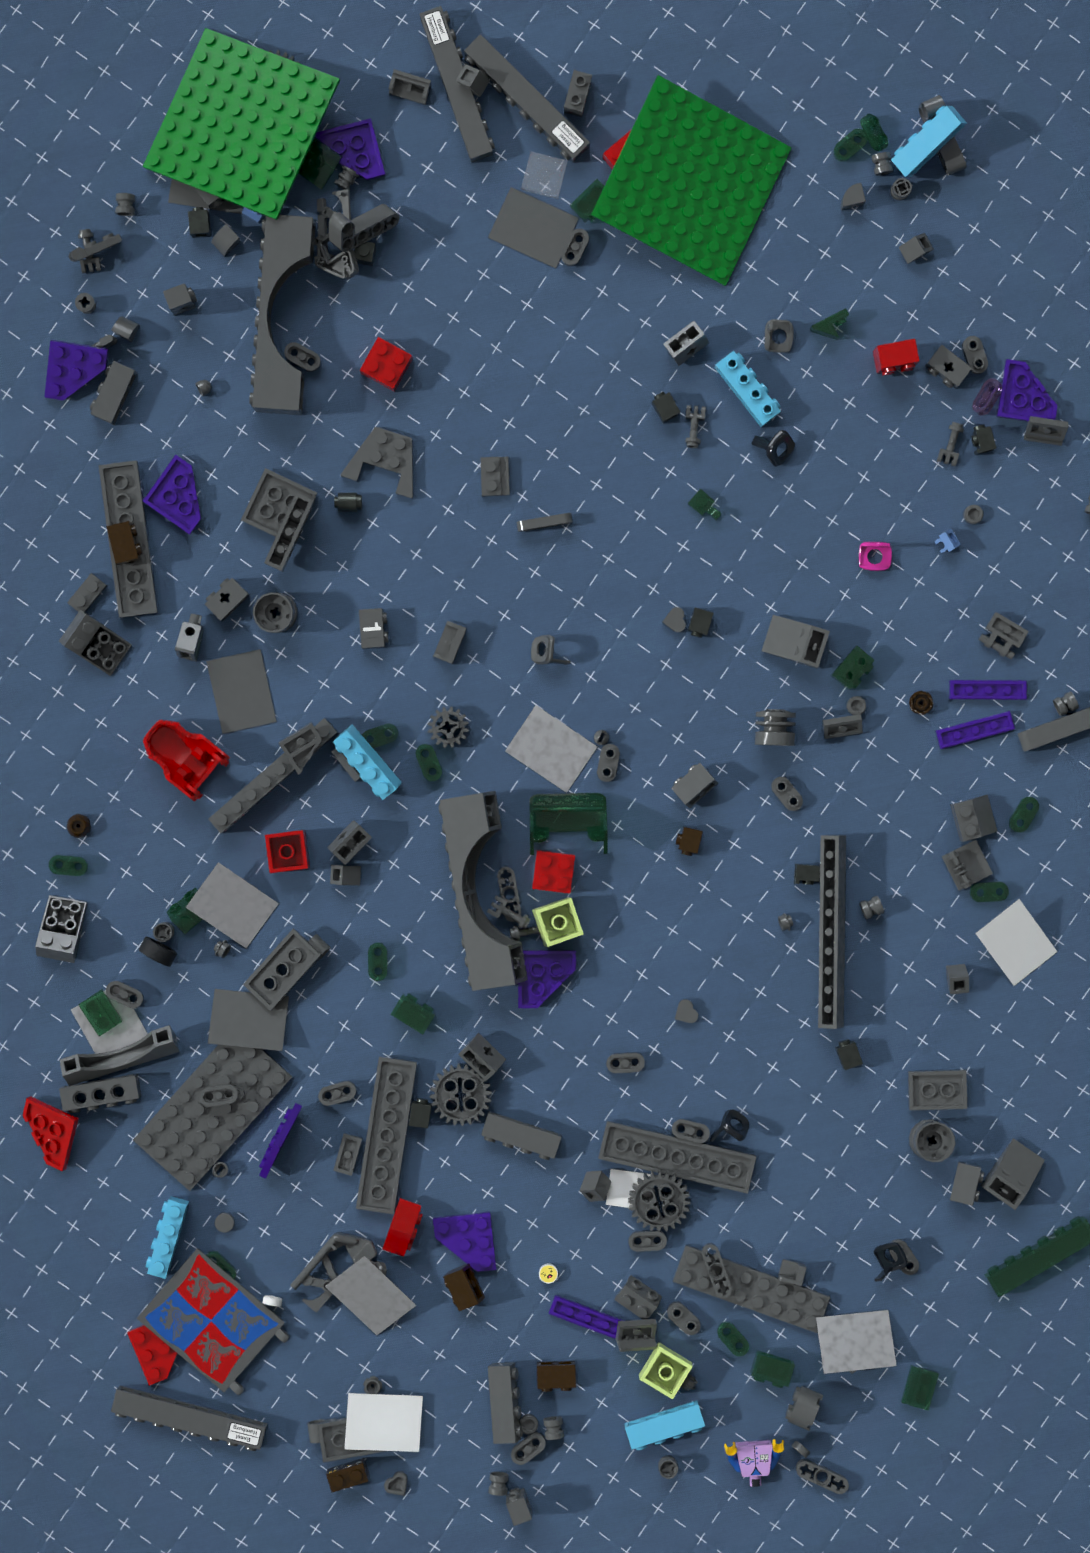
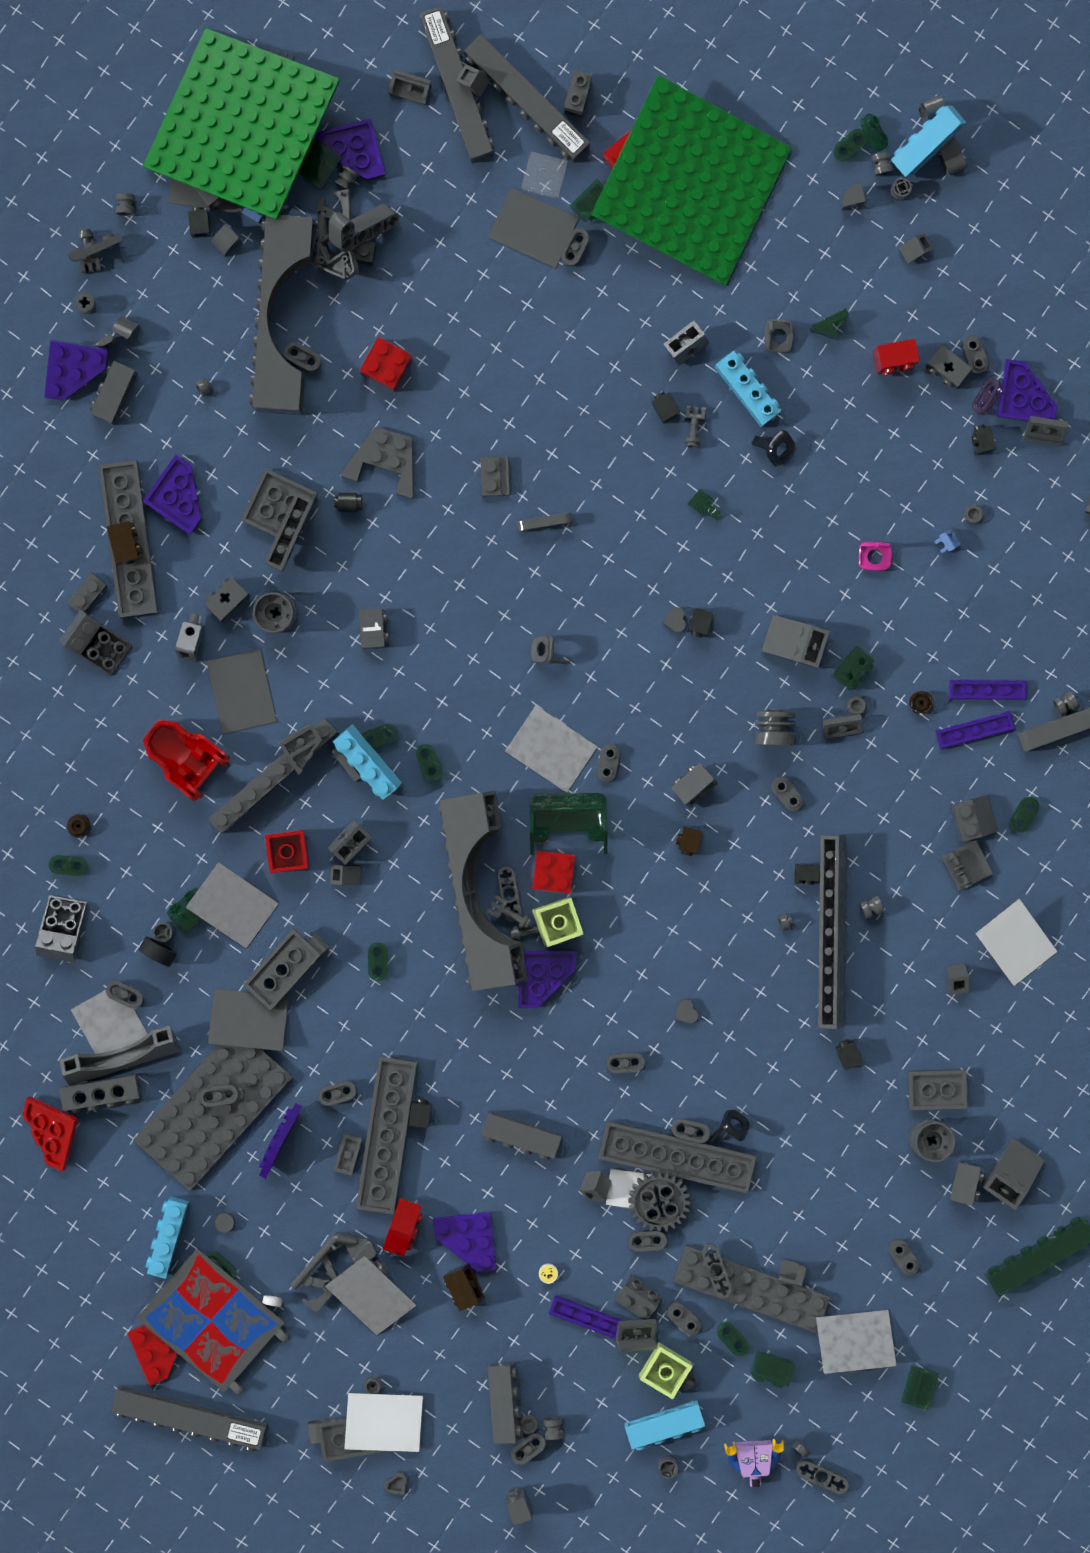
clear green plate [78,989,123,1037] -> none
dark grey brick [163,283,197,316] -> none
dark grey hinge [212,1162,228,1178] -> none
dark grey plate [214,940,231,958] -> none
dark brown brick [326,1458,370,1493] -> none
clear green brick [391,993,436,1035] -> none
dark grey gear [427,707,469,748] -> none
dark grey gear [430,1063,492,1126] -> none
dark grey hinge [433,621,467,664] -> none
dark grey brick [458,1033,506,1081] -> none
dark grey wheel [488,1472,509,1496] -> none
dark brown brick [537,1361,576,1392] -> none
dark grey hinge [594,730,609,745] -> none
dark grey brick [785,1386,823,1431] -> none
black piece [874,1242,908,1282] -> none
dark grey hinge [937,422,964,467] -> none
clear green plate [969,882,1009,902] -> none
dark grey plate [978,612,1029,659] -> none

